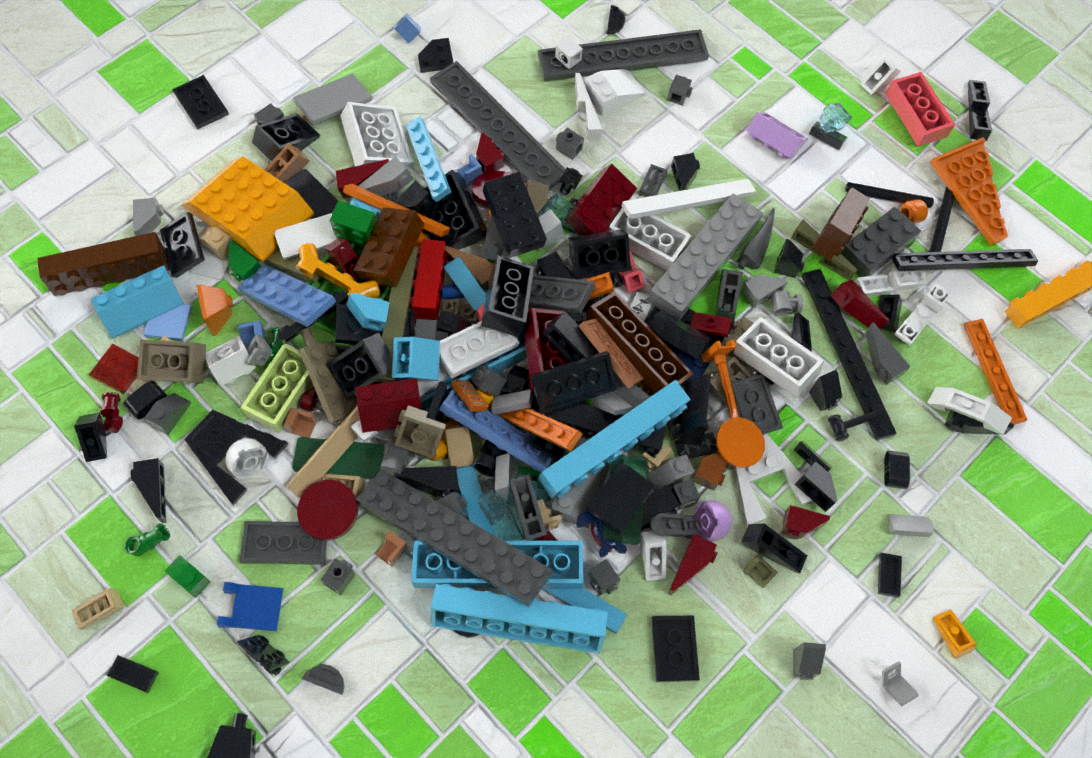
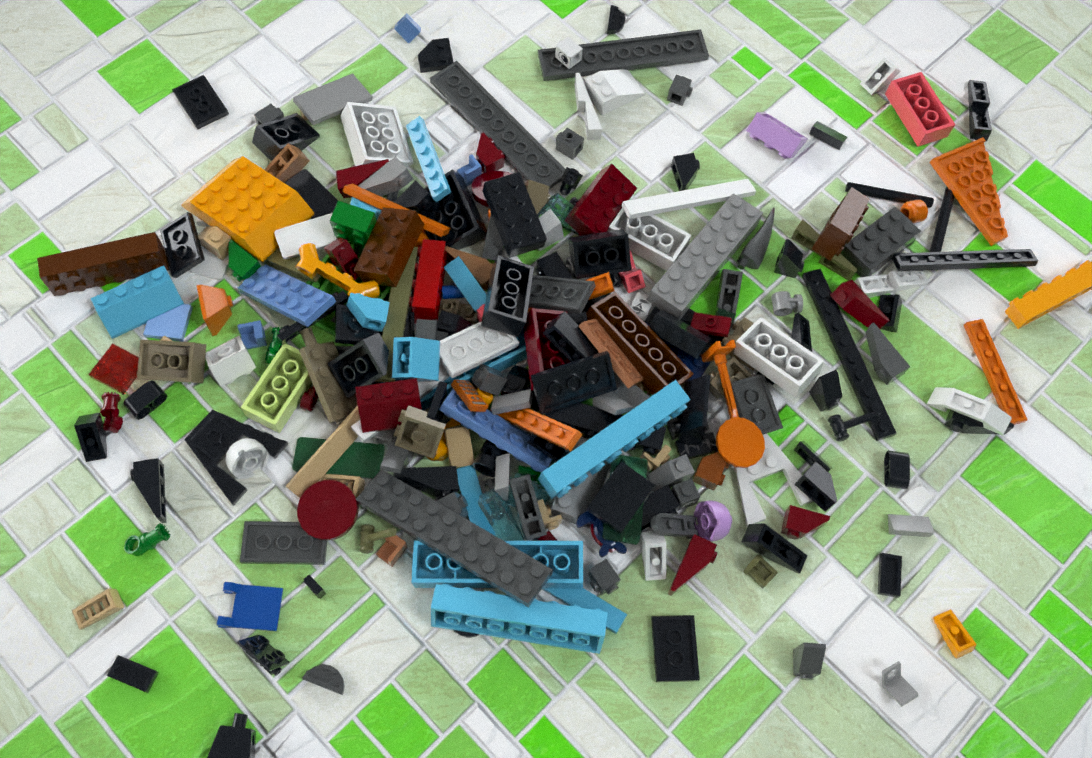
light grey slope [133,197,164,236] -> none
dark grey slope [145,393,191,435] -> none
green slope [165,555,211,598] -> none
light grey bracket [247,335,272,366] -> none
nougat panel [284,407,317,439] -> none
dark grey brick [321,558,355,595] -> none
dark grey tile [638,164,668,197] -> none
light grey slope [741,274,787,308] -> none
clear light blue slope [819,103,852,133] -> none
white slope [894,283,951,346] -> none
none -> black tile [303,575,326,599]
none -> olive piece [359,524,397,554]

